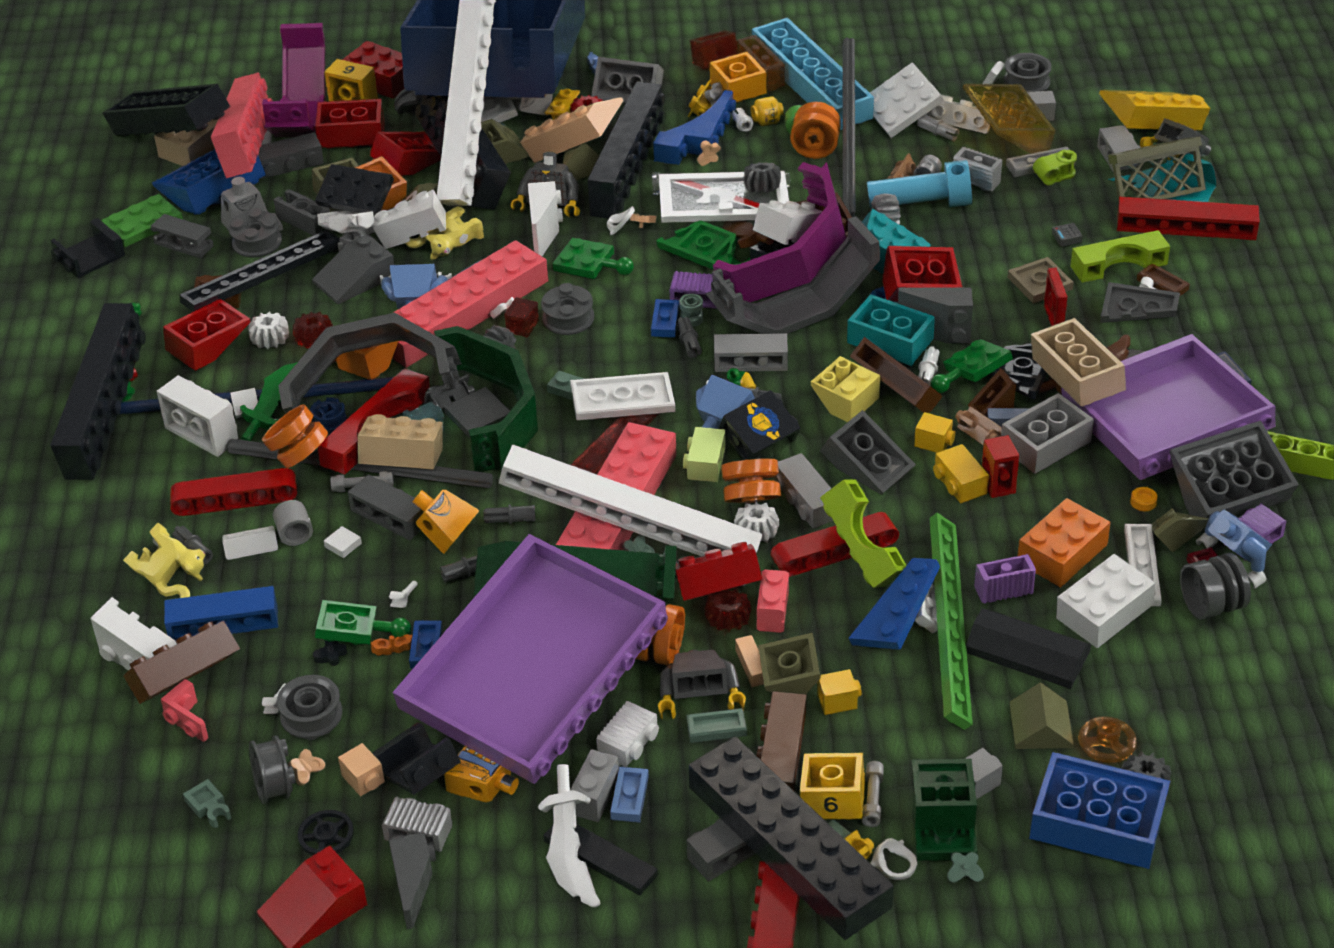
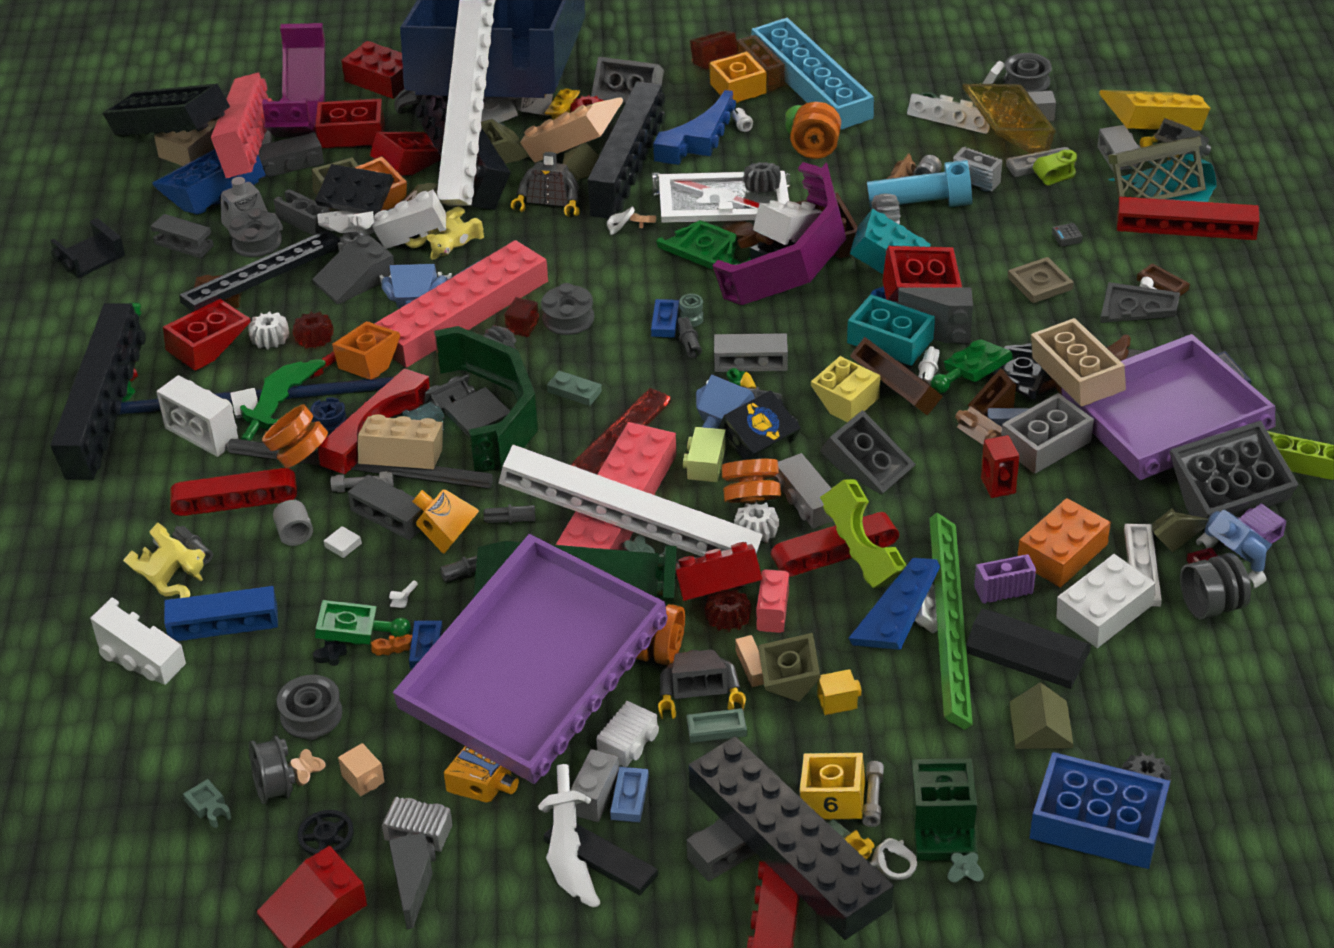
bright green plate [101,194,183,247] -> none
reddish brown brick [123,621,240,704] -> none
coral bracket [161,679,208,742] -> none
white slope [222,526,278,560] -> none
white hand [262,684,286,714] -> none
dark grey panel [278,313,462,414] -> none
yellow brick [324,59,378,102] -> none
black panel [372,722,461,795] -> none
white piece [489,297,517,319] -> none
white slope [528,181,563,256] -> none
green plate [552,238,634,279] -> none
white tile [570,372,675,420] -> none
medium blue piece [587,52,598,75] -> none
medium lavender brick [670,271,717,309] -> none
yellow hinge [688,79,712,117] -> none
light nougat piece [697,141,721,166] -> none
light grey piece [704,82,723,106] -> none
dark grey panel [705,216,880,334] -> none
yellow head [751,96,784,126] -> none
reddish brown brick [757,691,807,791] -> none
dark grey axle [843,38,856,217] -> none
white plate [869,62,944,138] -> none
yellow brick [914,412,955,453] -> none
light grey axle [917,115,959,142] -> none
yellow brick [933,444,989,504] -> none
light grey brick [965,748,1003,800] -> none
red tile [1044,267,1068,326] -> none
lime arch [1070,230,1170,283] -> none
clear orange piece [1078,717,1137,763] -> none
light orange tile [1130,487,1158,511] -> none

